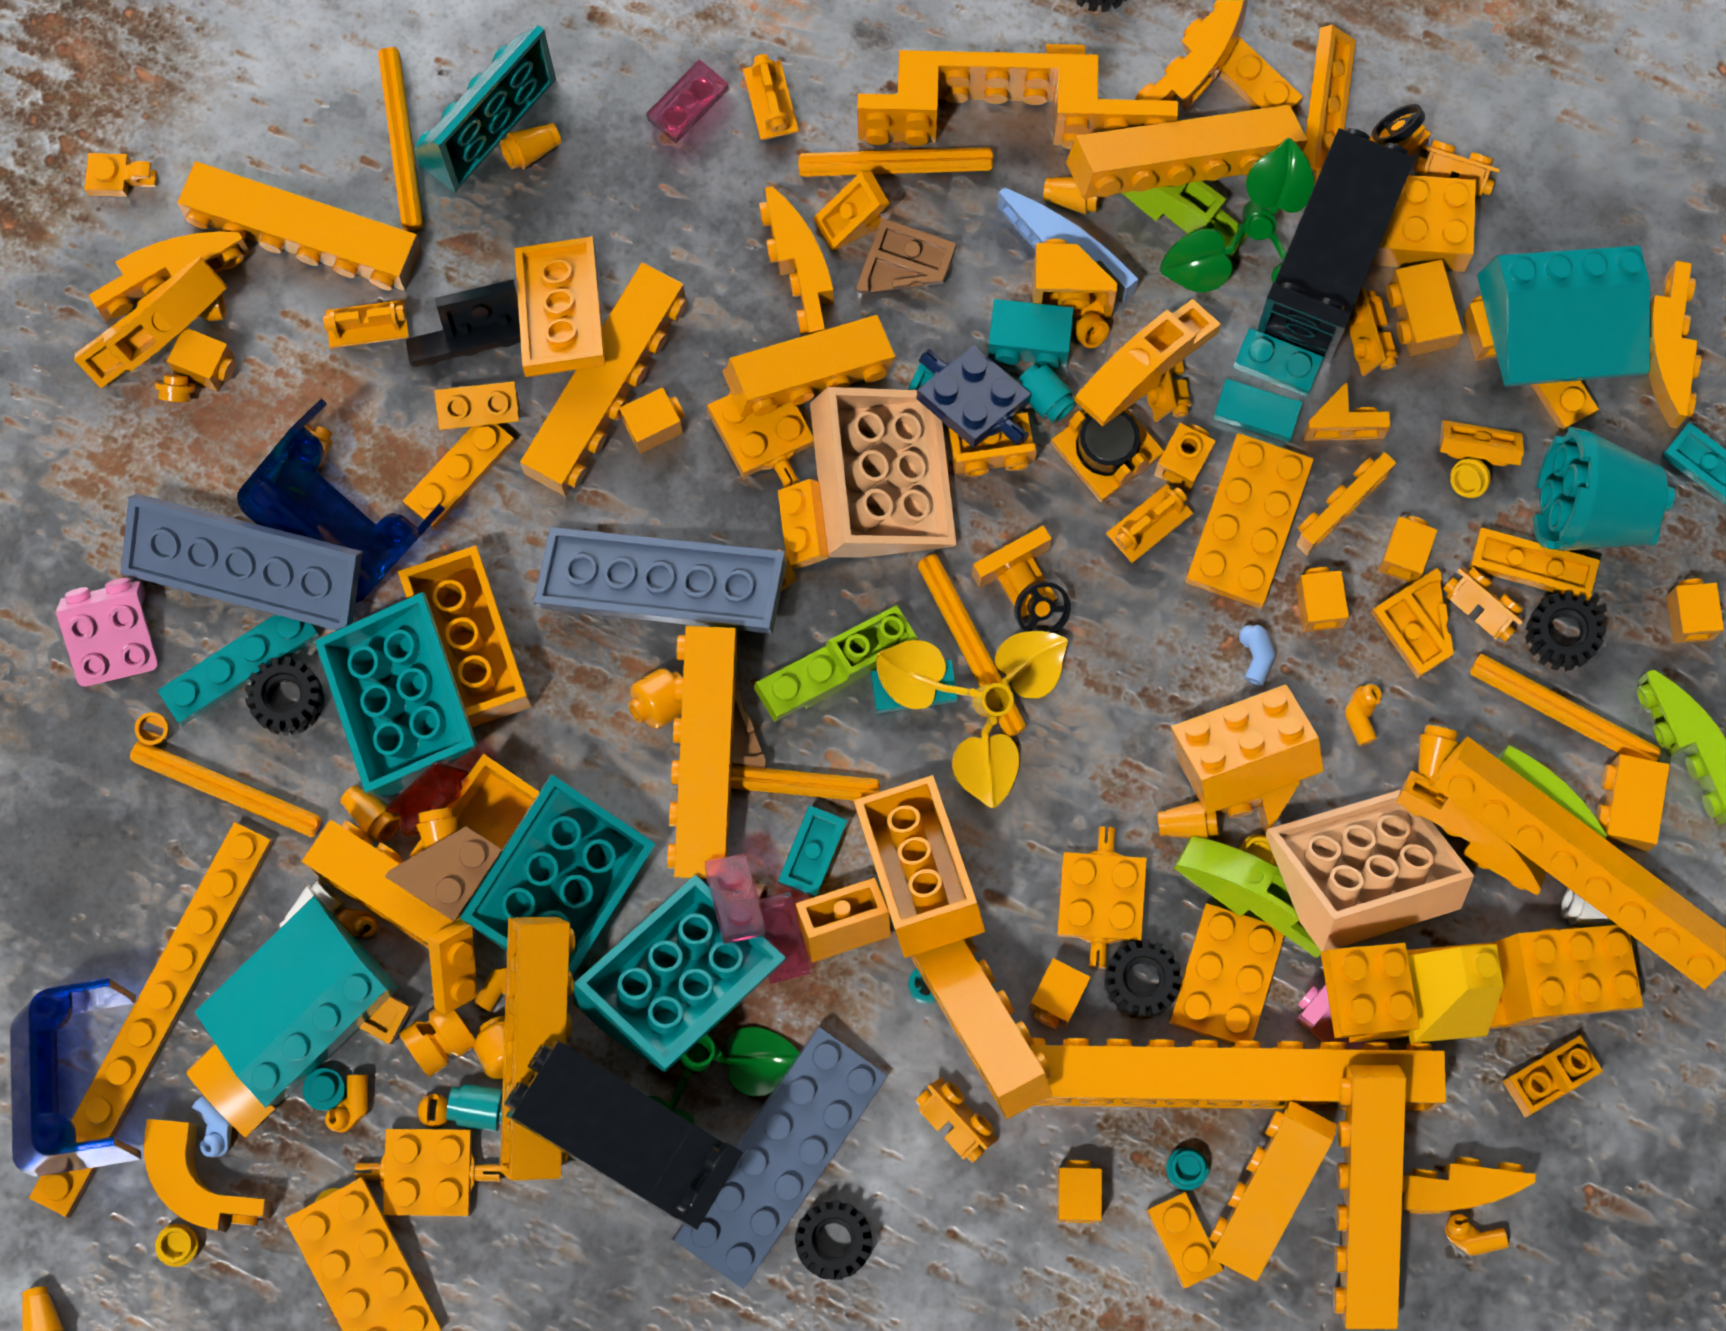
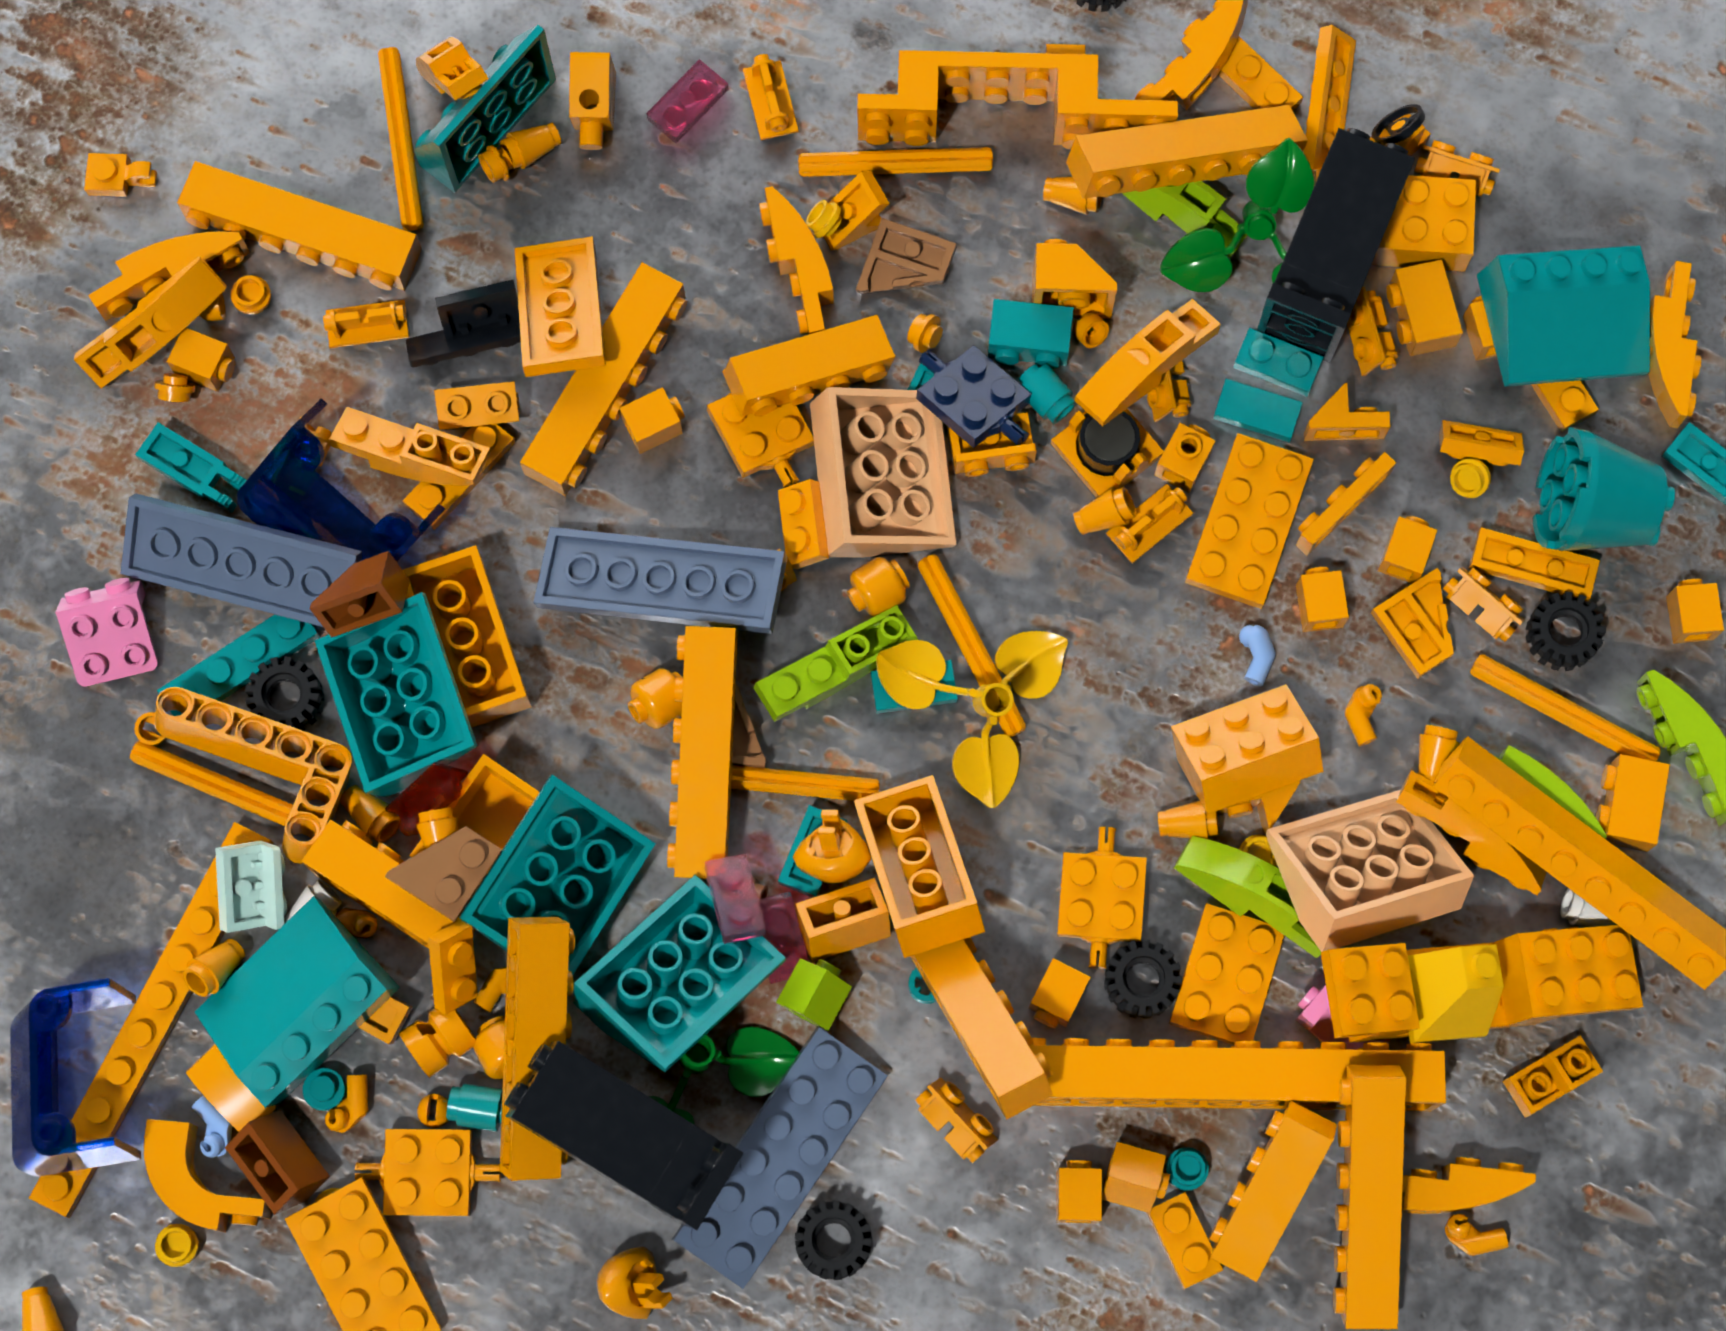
light orange piece [972,525,1071,634] -> none
light blue slope [997,188,1138,303] -> none
none -> teal hinge [135,422,252,513]
none -> light orange beam [155,687,352,864]
none -> light orange cone [183,939,245,997]
none -> light aqua bracket [215,841,287,933]
none -> dark orange brick [225,1110,330,1215]
none -> light orange plate [231,275,271,315]
none -> dark orange slope [309,551,410,638]
none -> light orange slope [329,407,491,486]
none -> light orange slope [416,37,489,100]
none -> light orange plate [478,145,513,183]
none -> light orange torso [569,52,616,150]
none -> light orange piece [597,1246,673,1319]
none -> lime brick [776,958,852,1031]
none -> light orange piece [793,810,871,884]
none -> yellow plate [805,200,842,238]
none -> light orange head [846,557,910,617]
none -> light orange plate [907,314,943,353]
none -> light orange cone [1073,487,1137,535]
none -> light orange brick [1102,1142,1170,1213]

